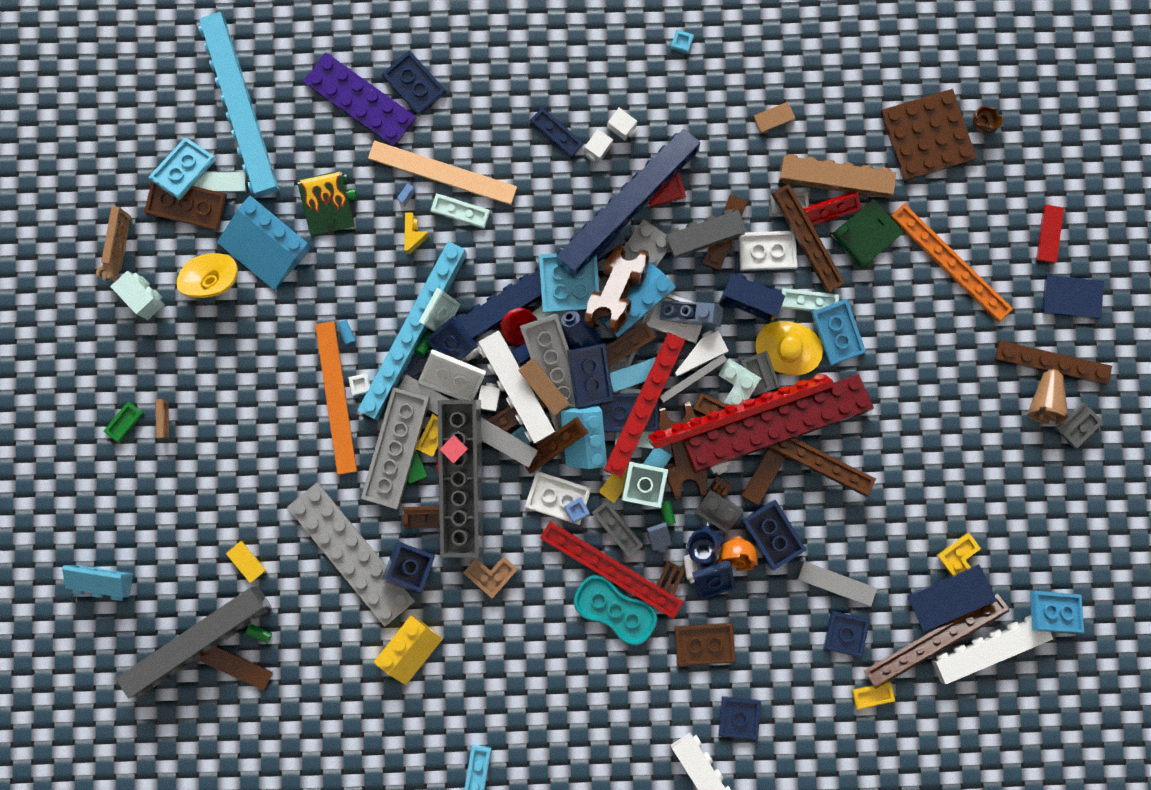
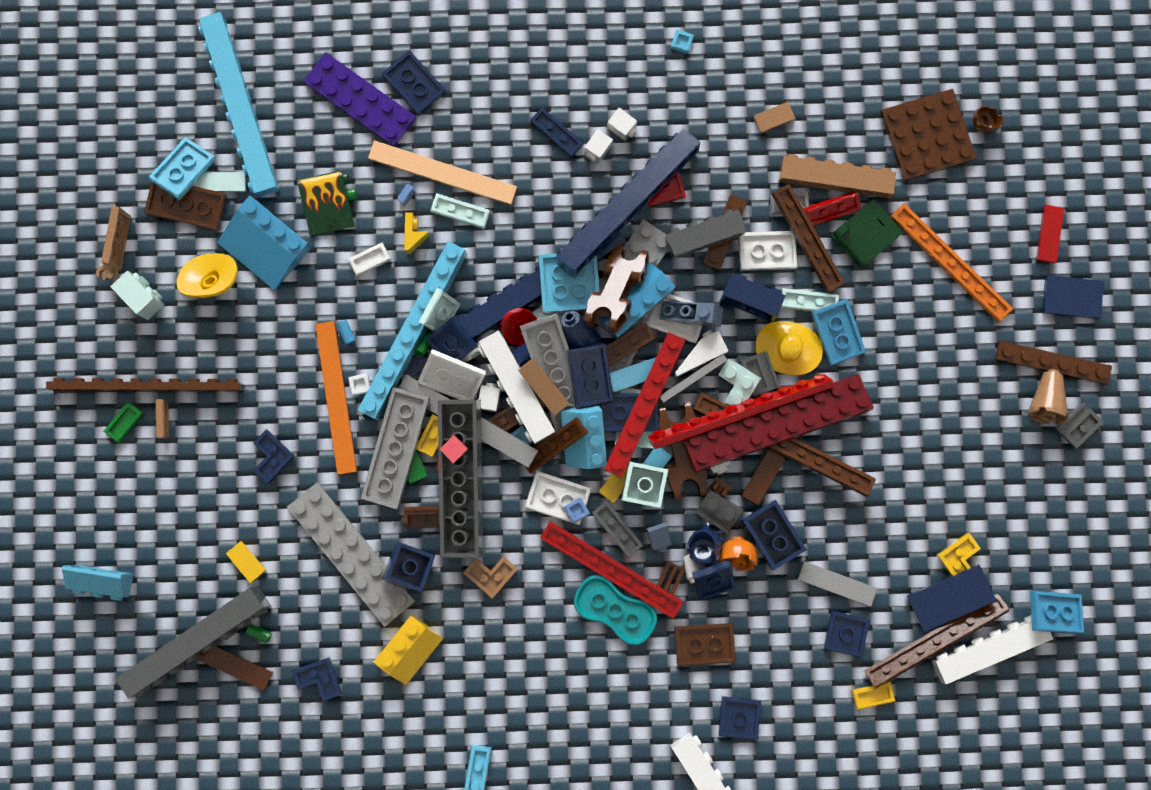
green piece [660,501,676,525] -> none
none -> reddish brown plate [46,378,244,392]
none -> dark blue plate [253,429,295,484]
none -> dark blue plate [292,657,343,701]
none -> white tile [348,243,391,277]

